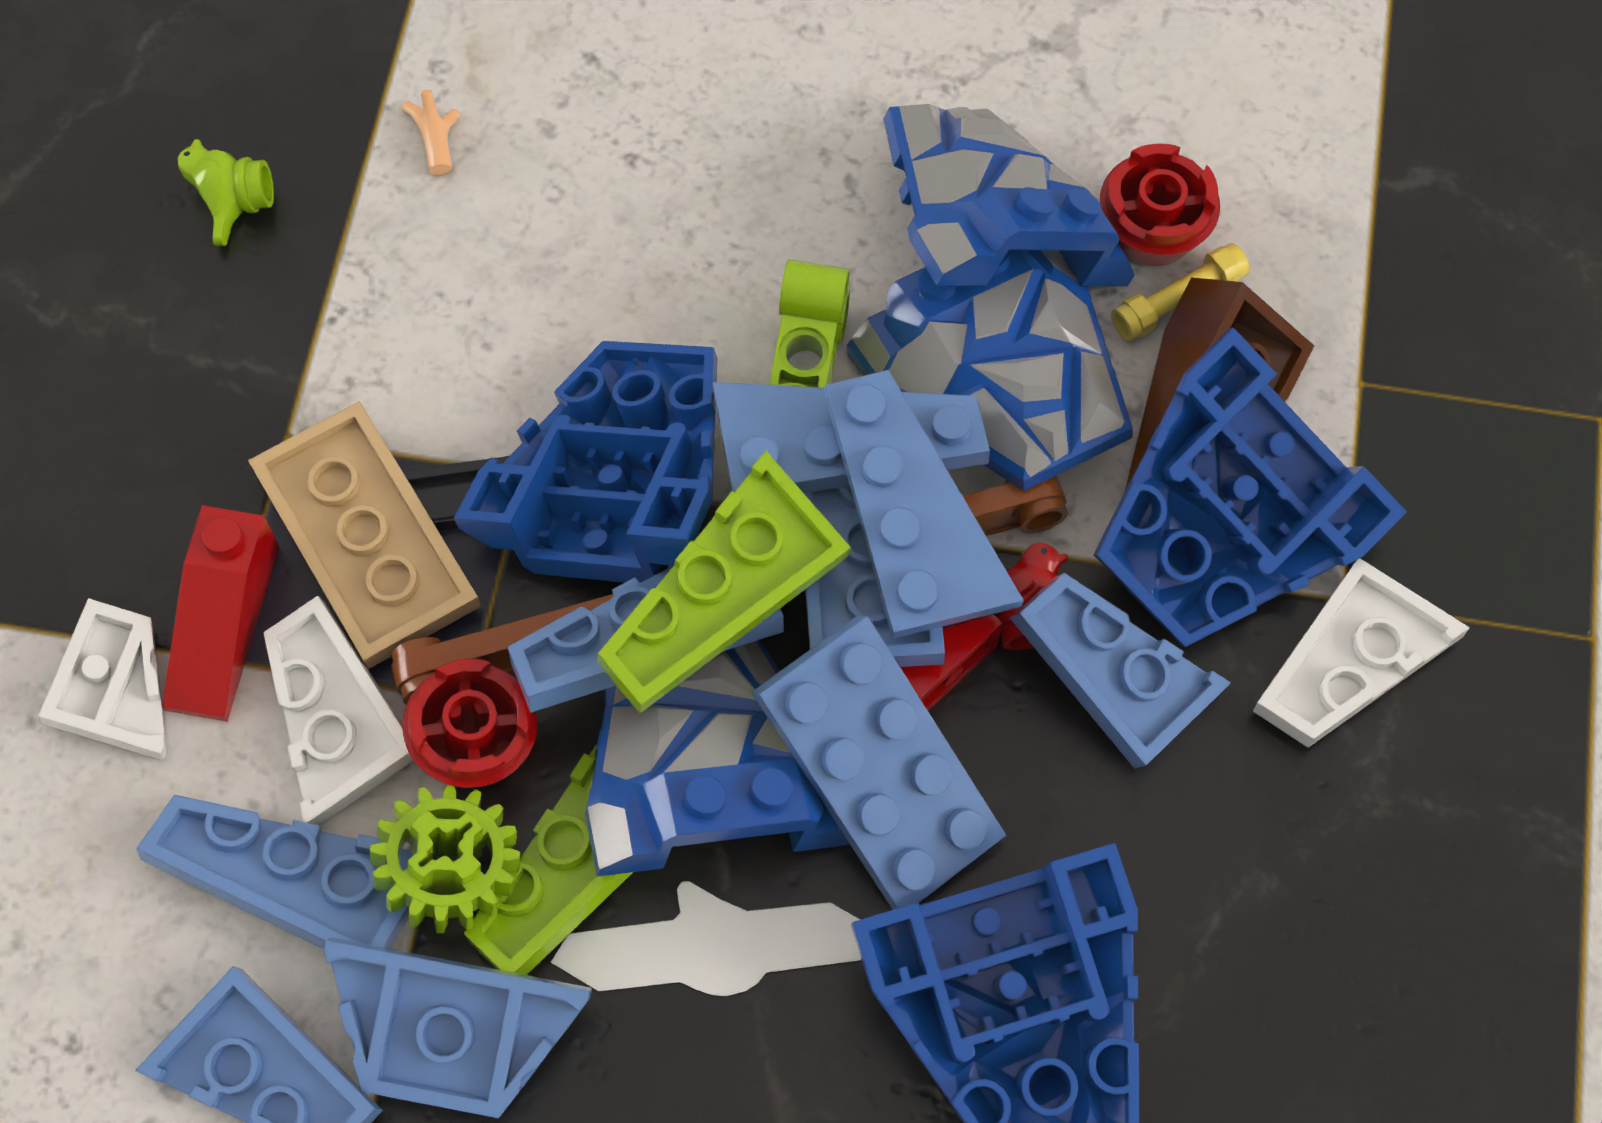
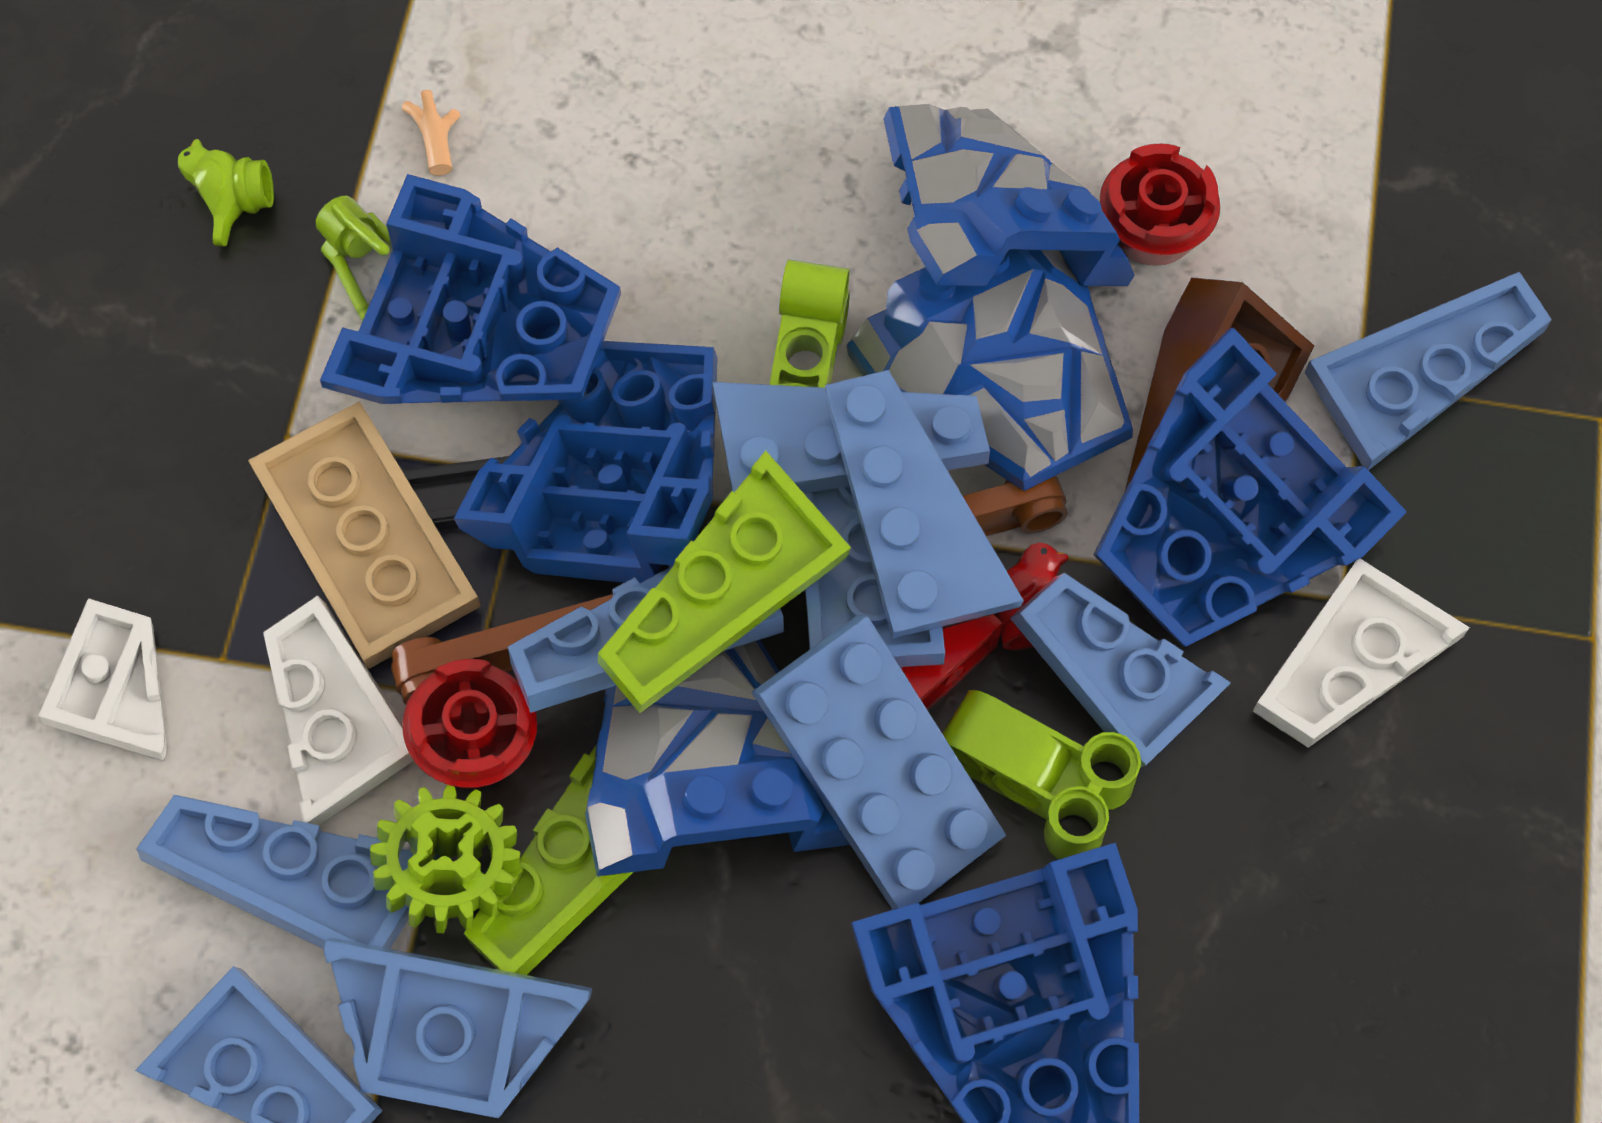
red slope [162,505,280,722] -> none
white sticker [550,881,862,996] -> none
light yellow bar [1111,243,1250,342] -> none
none -> lime plant [316,196,392,321]
none -> blue wedge [320,174,621,404]
none -> lime piece [942,690,1141,860]
none -> medium blue wing [1305,272,1552,471]

